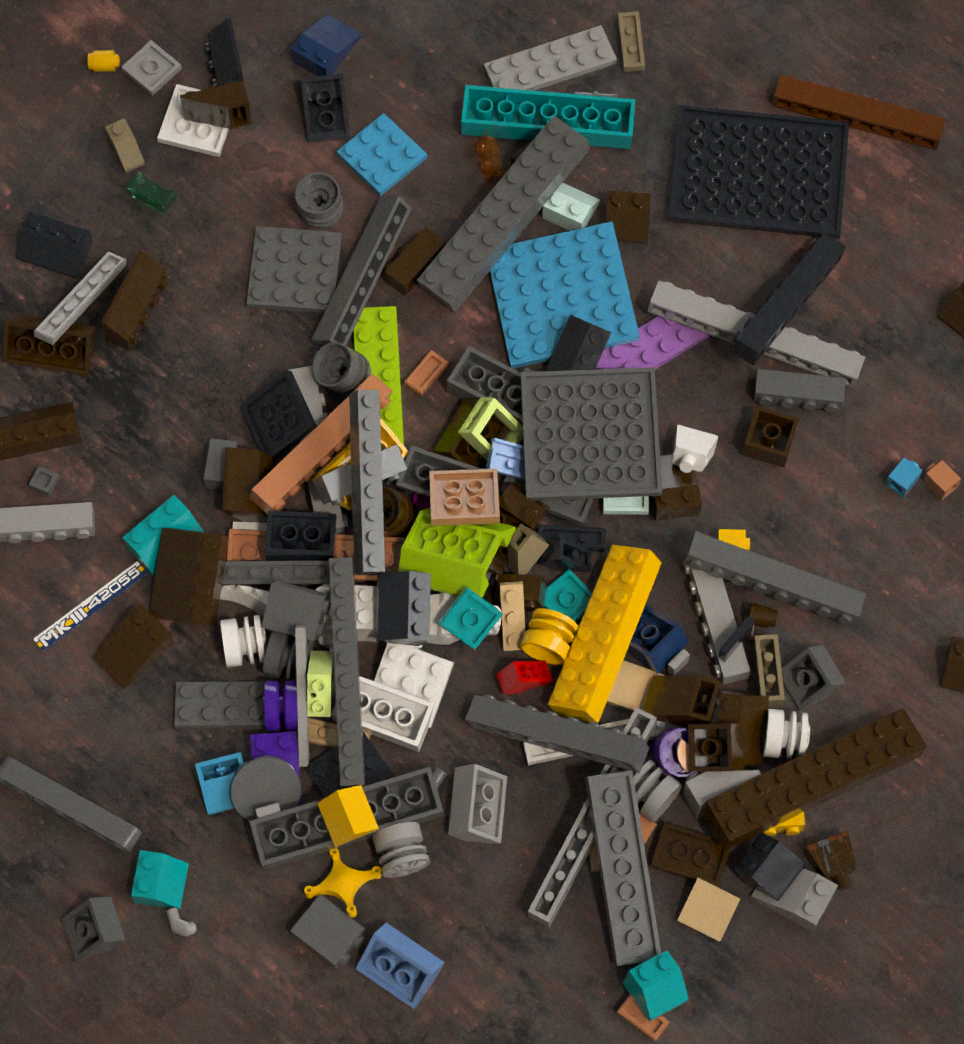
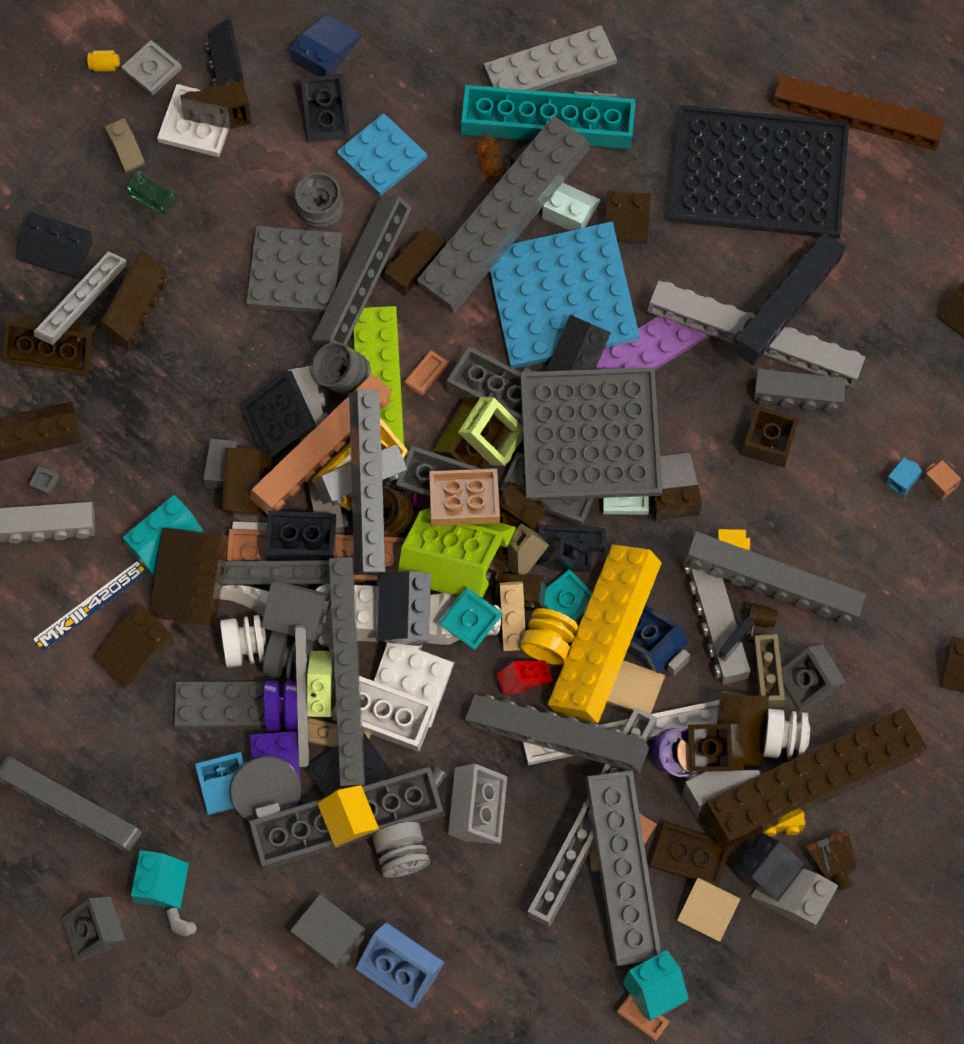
yellow piece [304,848,382,918] -> none
medium blue plate [486,438,526,481] -> none
dark tan plate [618,12,645,72] -> none
light grey wheel [633,760,682,823] -> none
dark brown slope [643,675,721,728] -> none
white torso [672,425,718,473] -> none

